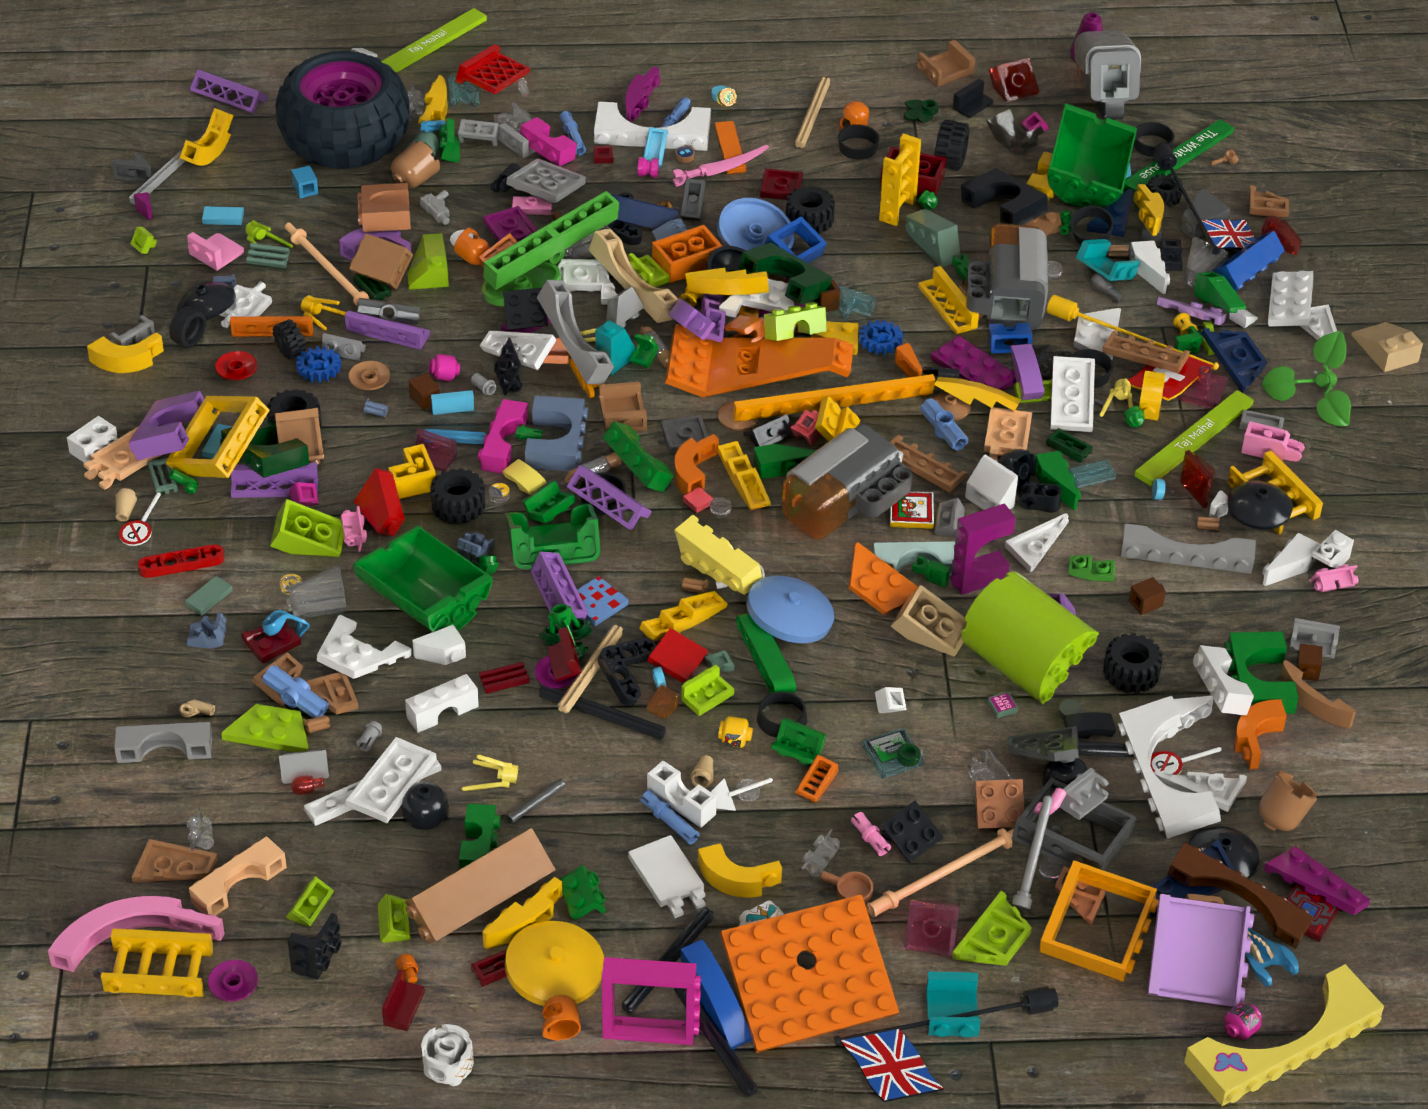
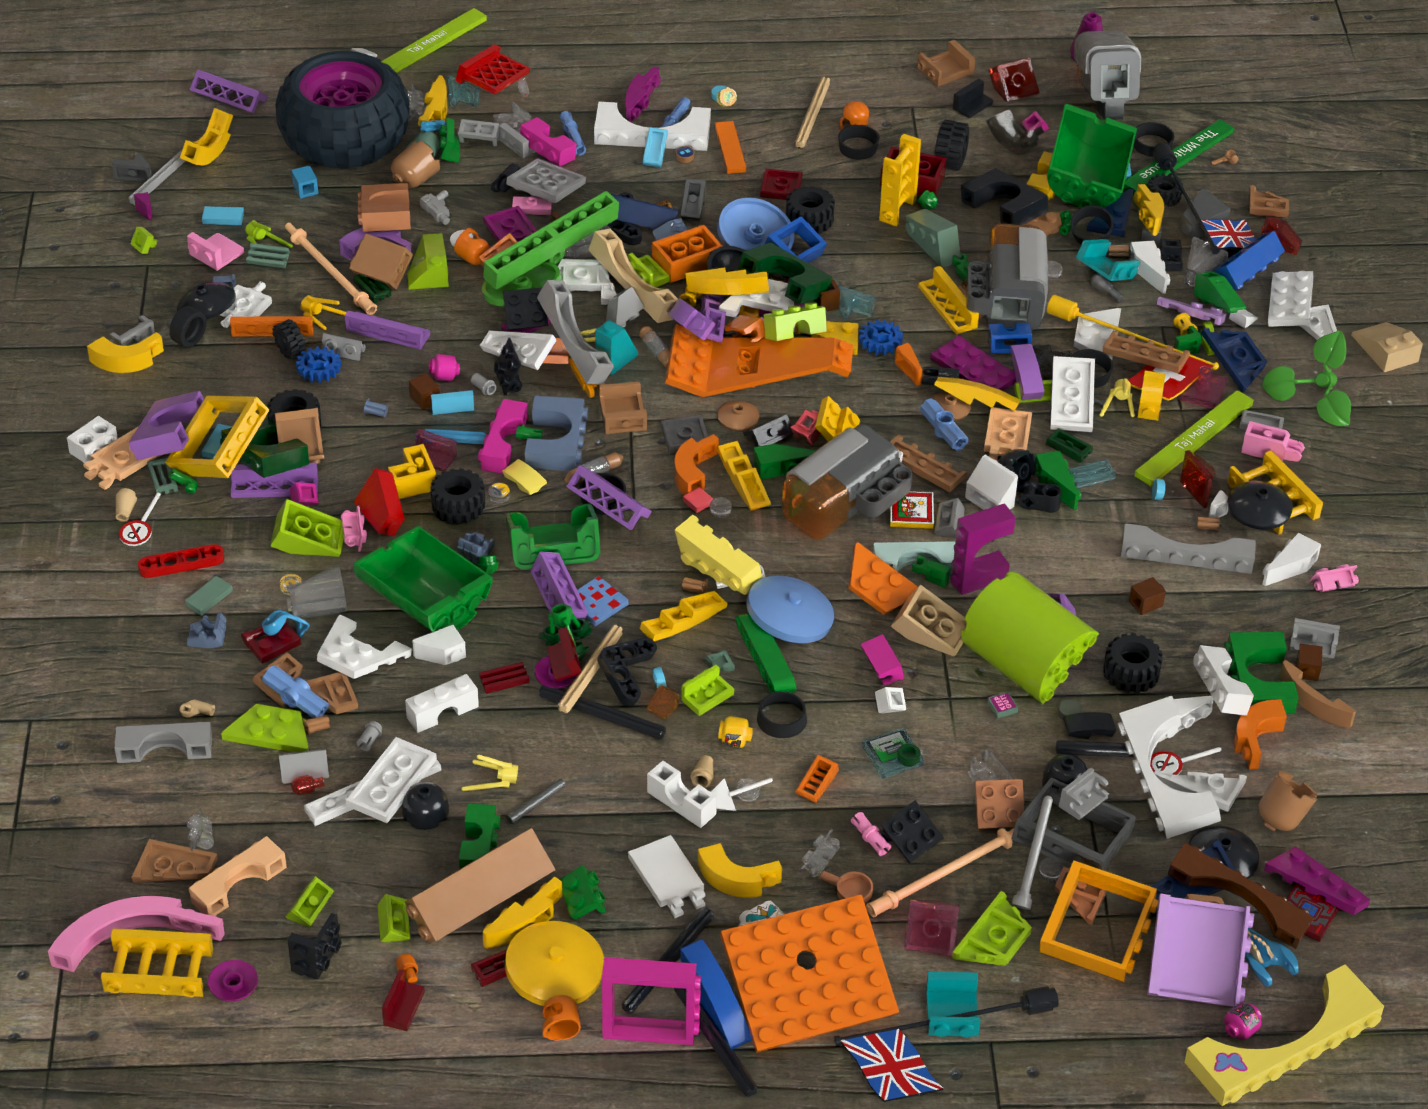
red dish [215,351,257,381] -> none
medium nougat dish [349,361,390,390] -> none
dark grey piece [357,298,420,324] -> none
white brick [421,1024,474,1086] -> none
green bracket [523,481,576,523] -> none
dark red tile [593,146,613,164] -> none
green arch [602,421,675,492] -> none
green bracket [629,334,659,369] -> none
dark pink wheel [638,157,659,178] -> none
medium blue pin [640,790,700,845] -> none
red tile [647,628,708,683] -> none
bright pink sword [673,145,769,187] -> none
light orange plate [732,374,936,422] -> none
green bracket [771,718,827,765] -> none
dark green plate [904,99,938,123] -> none
white wing [1005,513,1069,572] -> none
dark grey plate [1007,726,1079,763] -> none
bright pink arm [1034,788,1066,815] -> none
bright green slope [1068,555,1116,582] -> none
green plate [1124,406,1145,427] -> none
white slope [1311,530,1354,569] -> none
none -> dark pink hinge [860,634,904,685]

